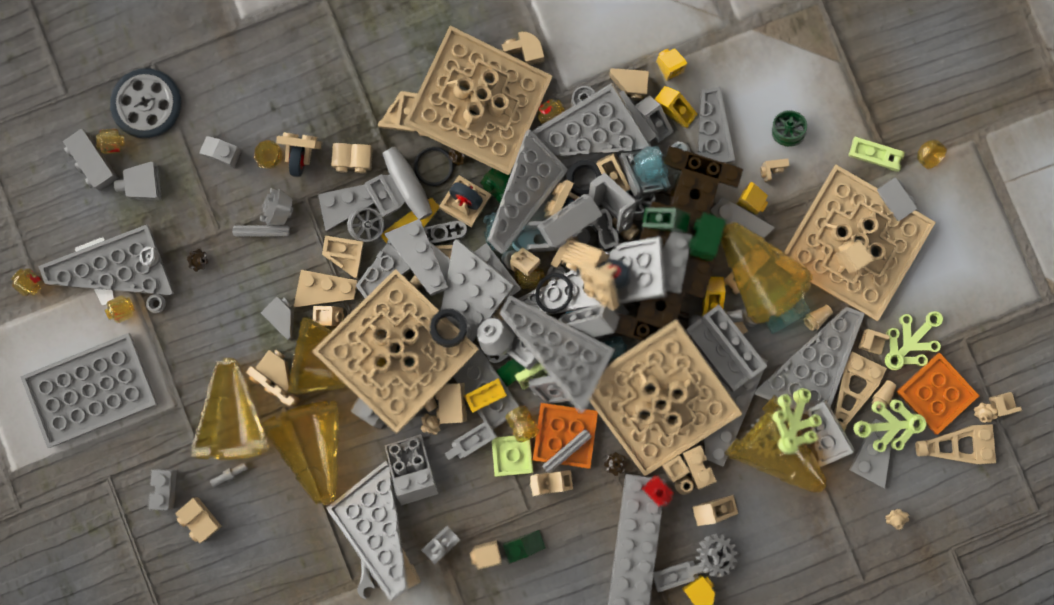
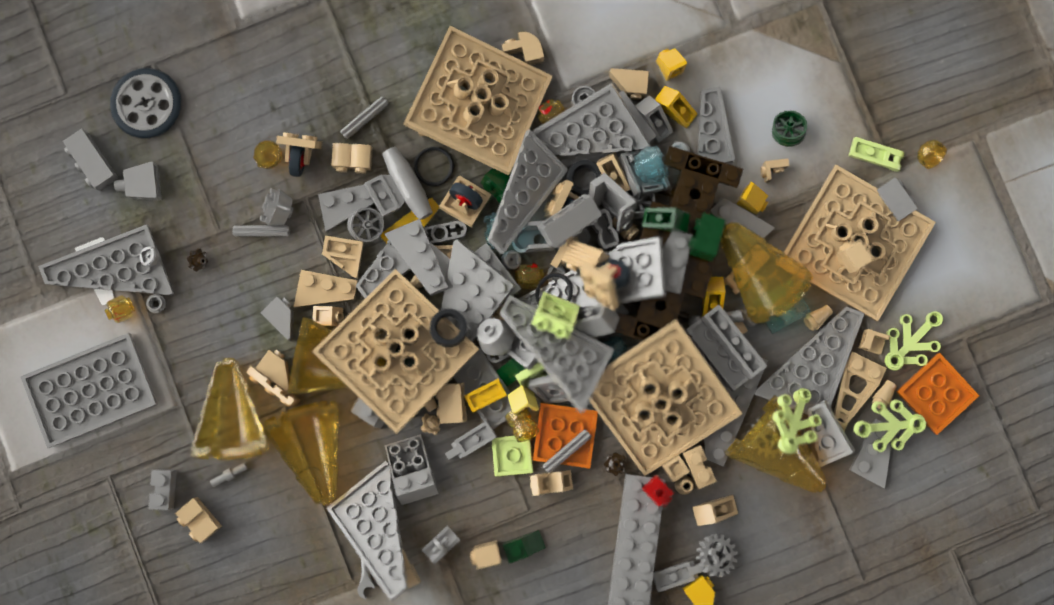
clear yellow head [11,268,41,297] -> none
clear yellow head [96,129,125,154] -> none
light grey slope [199,136,242,168] -> none
tan wing [378,91,418,132] -> none
dark brown plant [449,148,467,166] -> none
tan bracket [510,247,541,276] -> none
tan plant [885,509,909,530] -> none
tan plate [915,424,996,464] -> none
tan plant [974,403,998,423] -> none
tan panel [989,392,1022,416] -> none
none -> light grey axle [341,96,388,139]
none -> light yellow panel [507,385,539,414]
none -> yellowish green plate [531,292,580,339]

